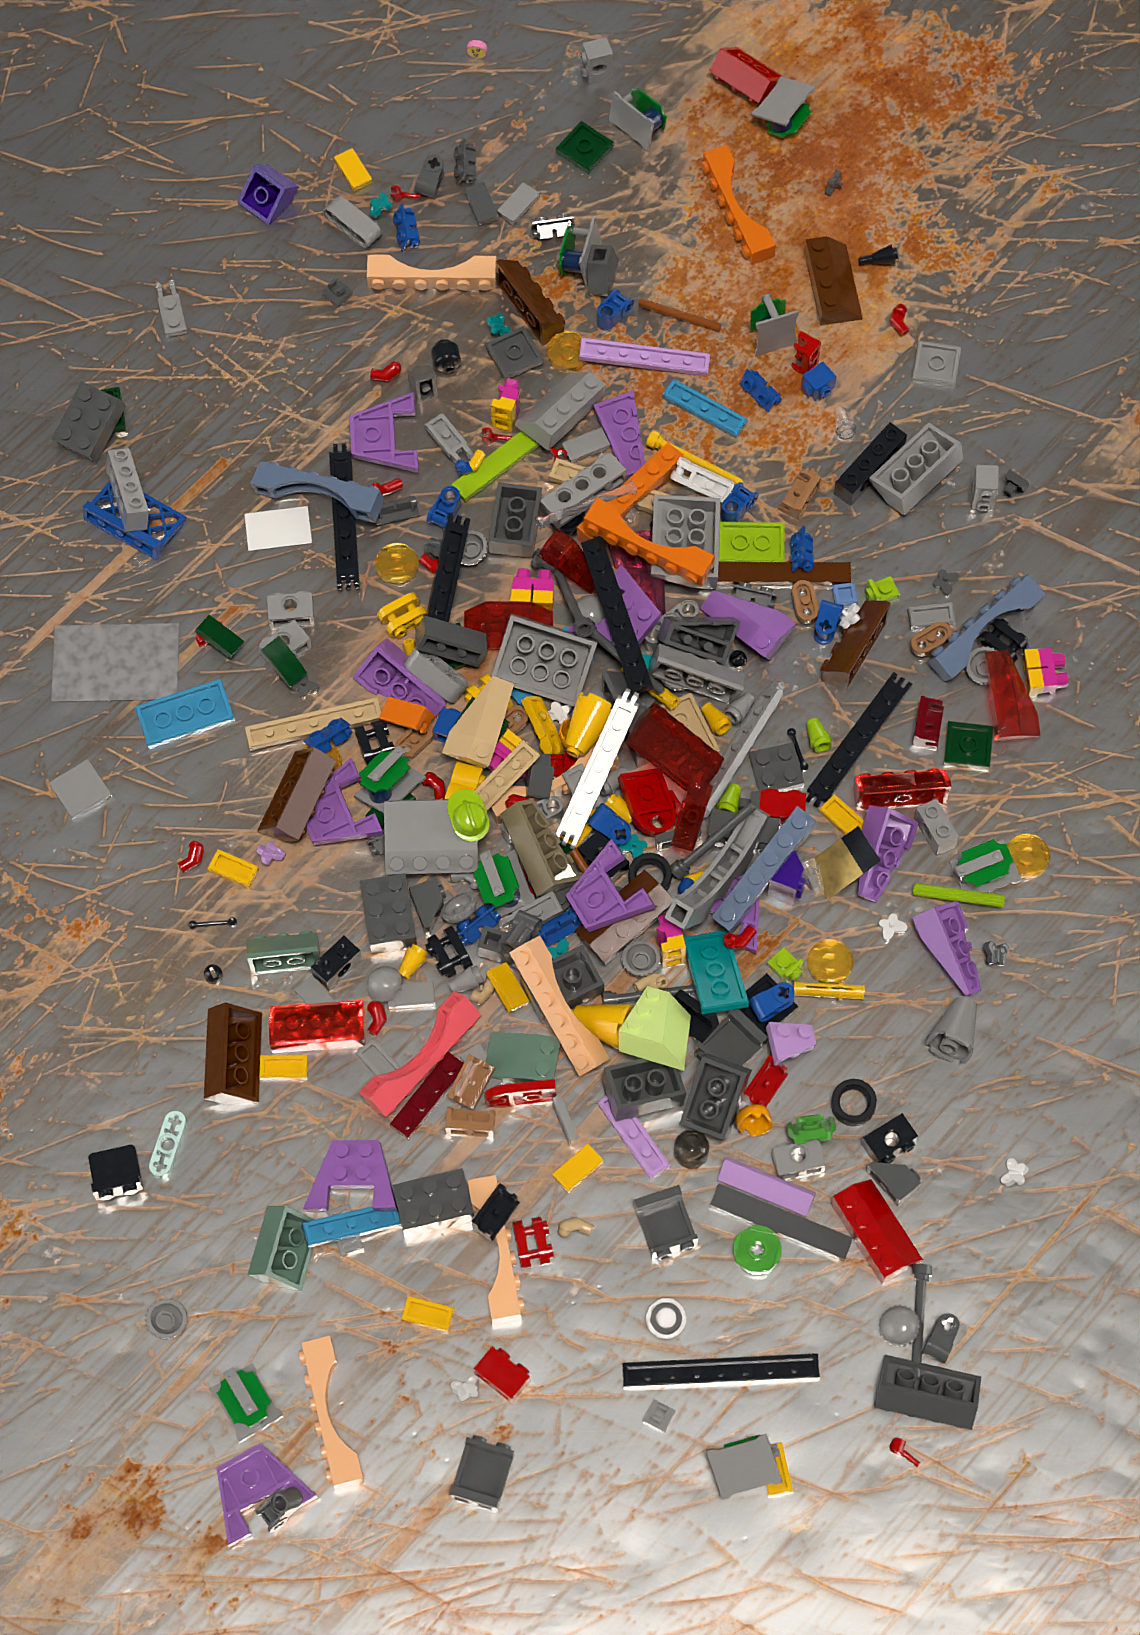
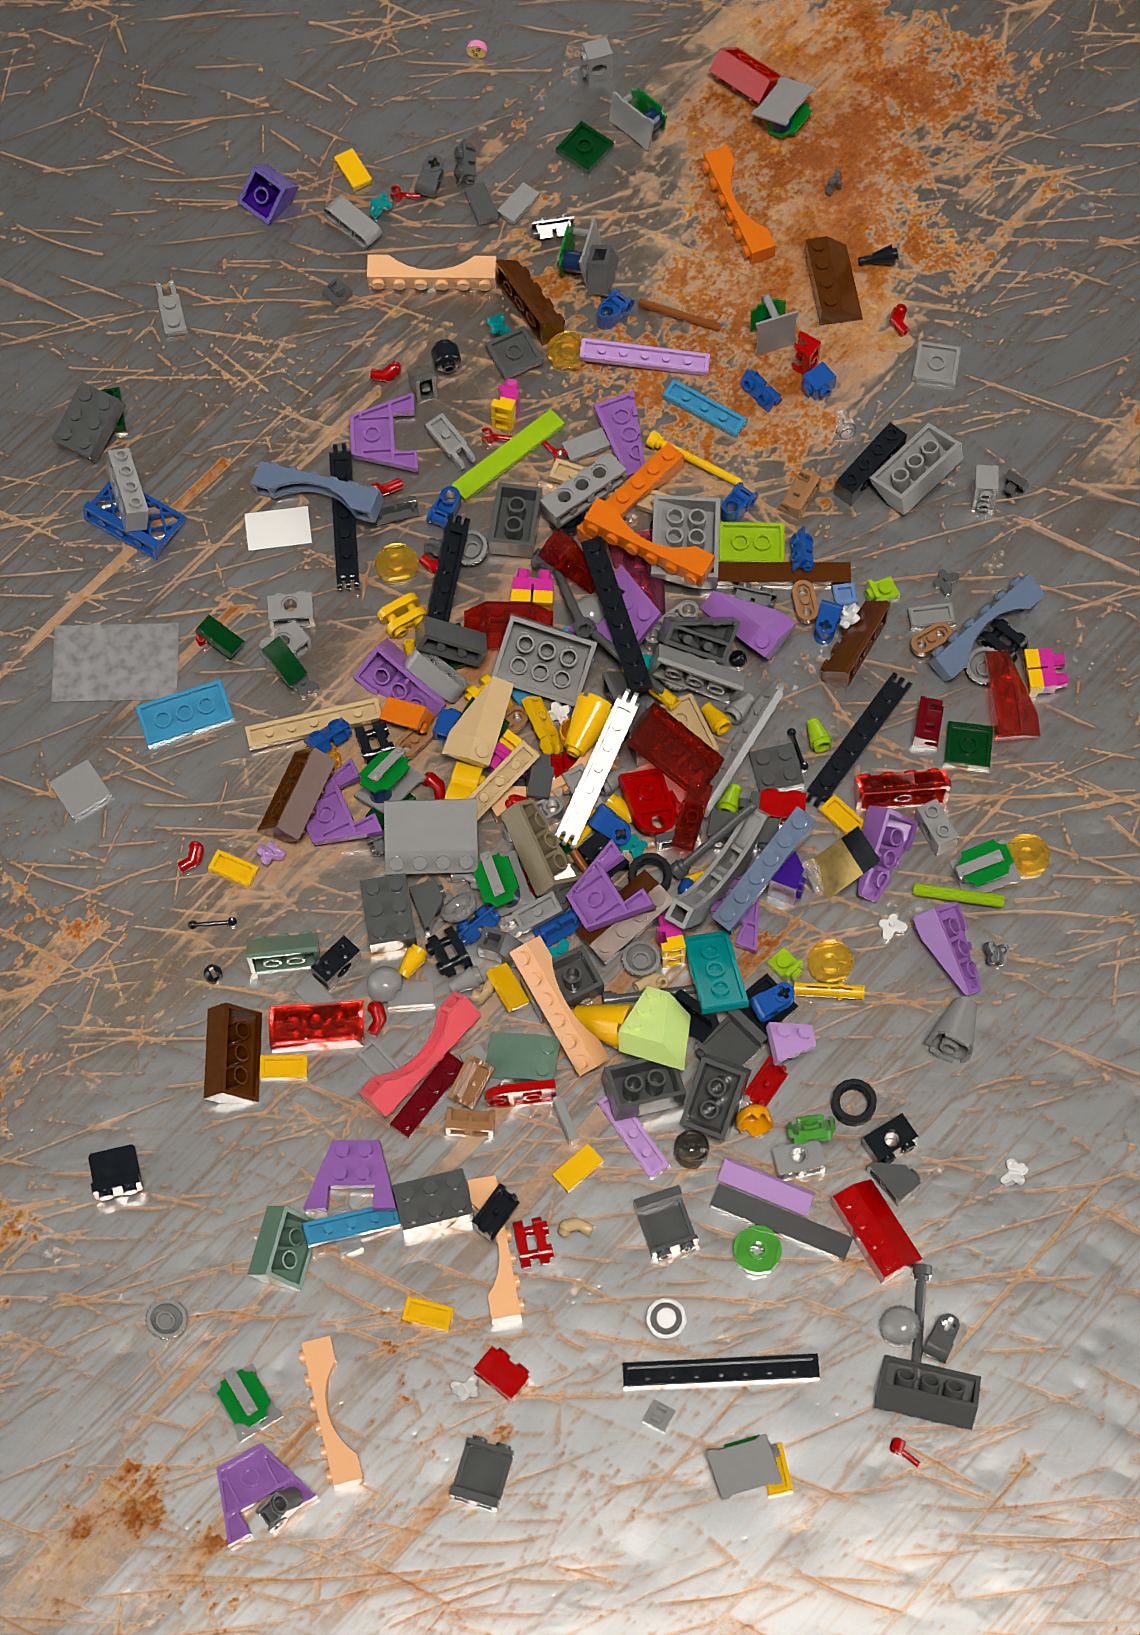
light aqua beam [149,1111,187,1179] -> none
blue hinge [393,204,420,251] -> none
lime piece [447,789,490,842] -> none
arm [455,450,486,475] -> none
dark grey piece [501,910,543,955] -> none
light grey slope [515,372,606,450] -> none
clear bar [535,480,637,529] -> none
white plate [670,457,735,502] -> none
red arm [723,925,757,949] -> none

